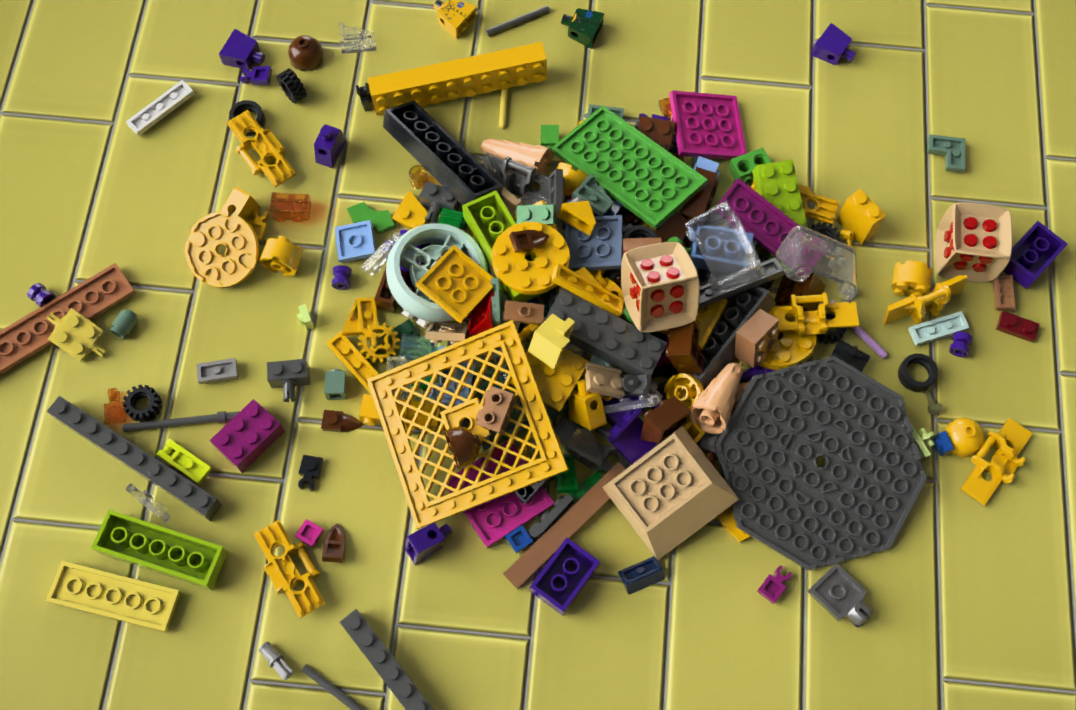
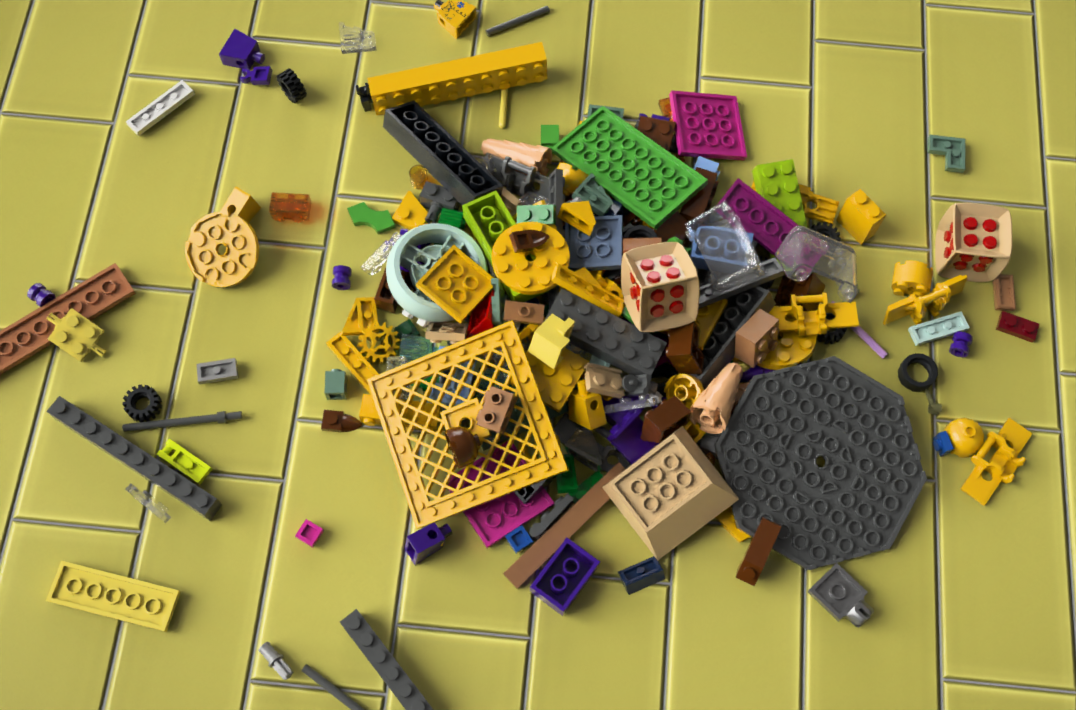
lime brick [91,510,228,590] -> none
clear orange plate [104,388,126,425] -> none
sand green brick [110,309,138,339] -> none
magenta brick [209,399,285,473] -> none
yellow piece [226,110,297,188] -> none
black tyre [229,100,265,136] -> none
yellow plate [248,209,269,243] -> none
yellow piece [254,520,326,618] -> none
yellow brick [260,236,304,276] -> none
dark grey brick [267,359,310,402] -> none
reddish brown cylinder [288,35,324,71] -> none
yellowish green plate [297,304,314,330] -> none
black plate [298,455,324,491] -> none
dark purple torso [314,124,346,169] -> none
reddish brown plate [322,524,345,563] -> none
light blue plate [334,220,376,263] -> none
dark green torso [561,8,604,49] -> none
bright green brick [728,147,772,184] -> none
magenta plate [757,565,792,604] -> none
dark purple torso [811,23,856,65] -> none
black hips [830,339,871,372] -> none
yellow hand [840,230,855,256] -> none
yellowish green hips [911,424,935,460] -> none
dark purple brick [1003,221,1068,289] -> none
none -> reddish brown slope [735,517,782,586]

